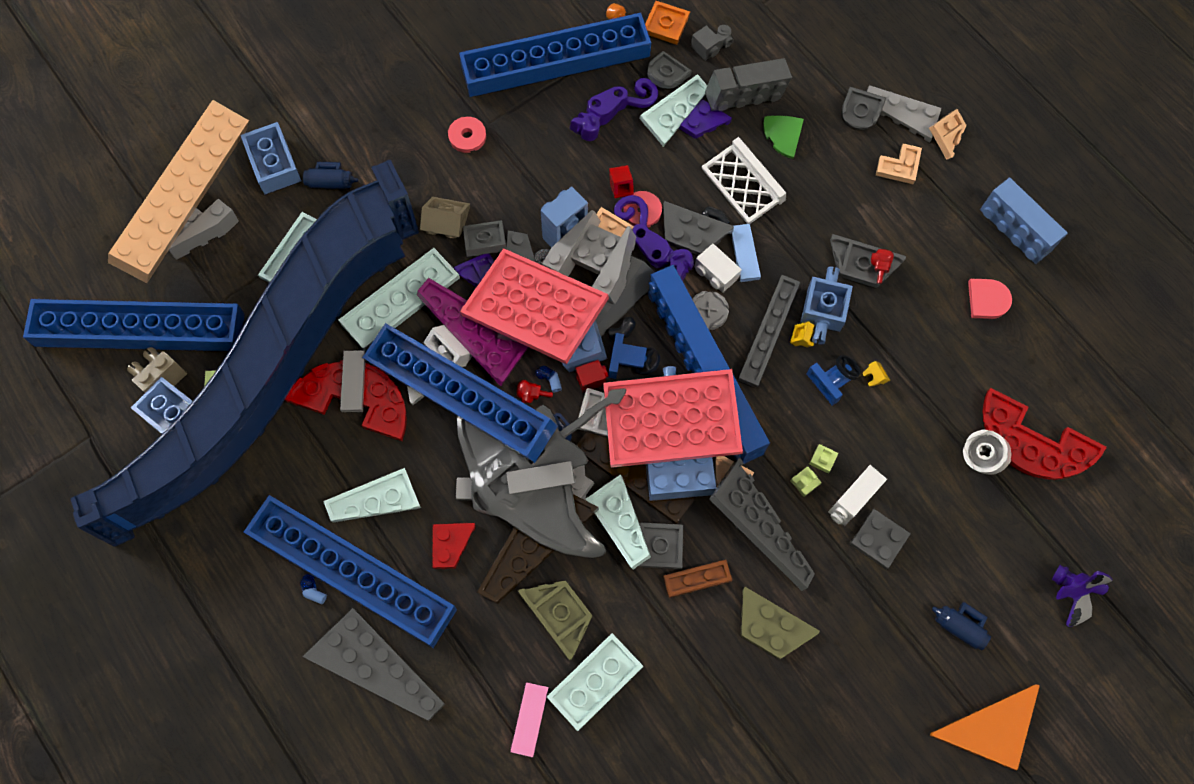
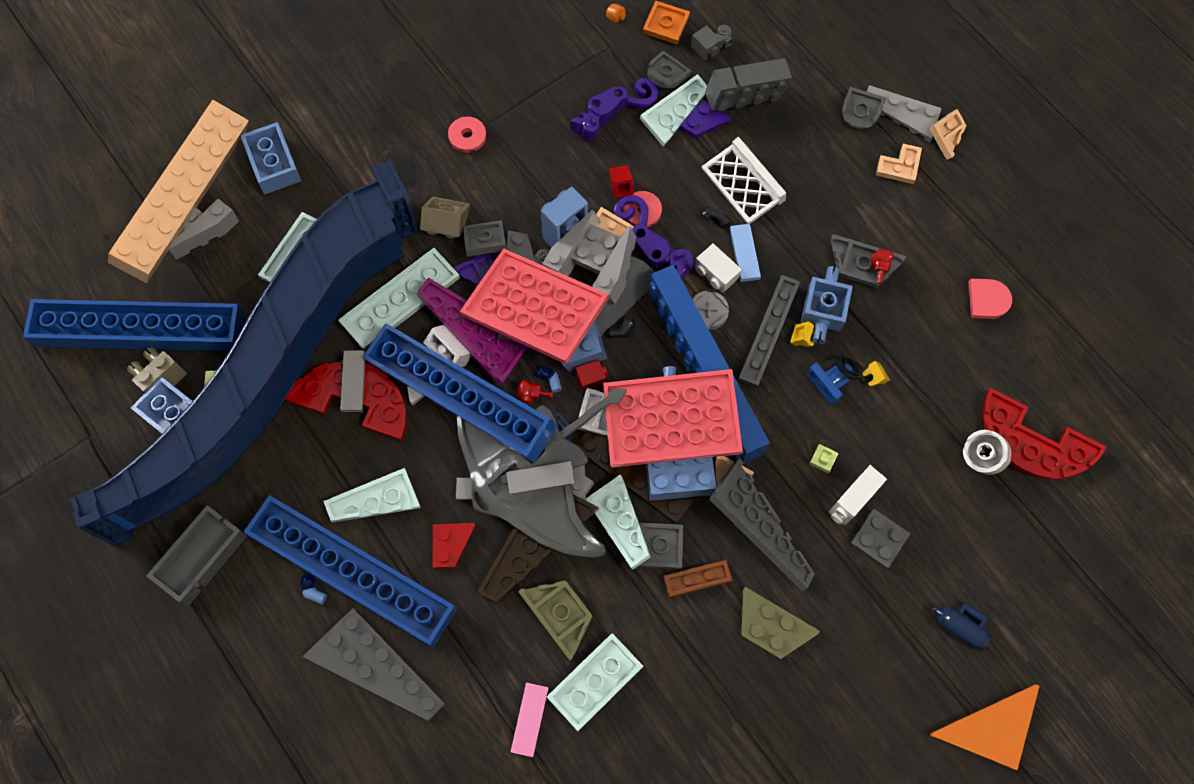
dark blue piece [303,161,359,189] -> none
blue brick [459,13,651,97] -> none
blue piece [608,333,660,379] -> none
dark grey wing [663,201,734,255] -> none
bright green brick [763,116,804,159] -> none
yellowish green tile [790,467,821,497] -> none
medium blue brick [980,177,1067,264] -> none
dark purple animal [1052,565,1112,627] -> none
none -> dark grey piece [147,505,247,606]

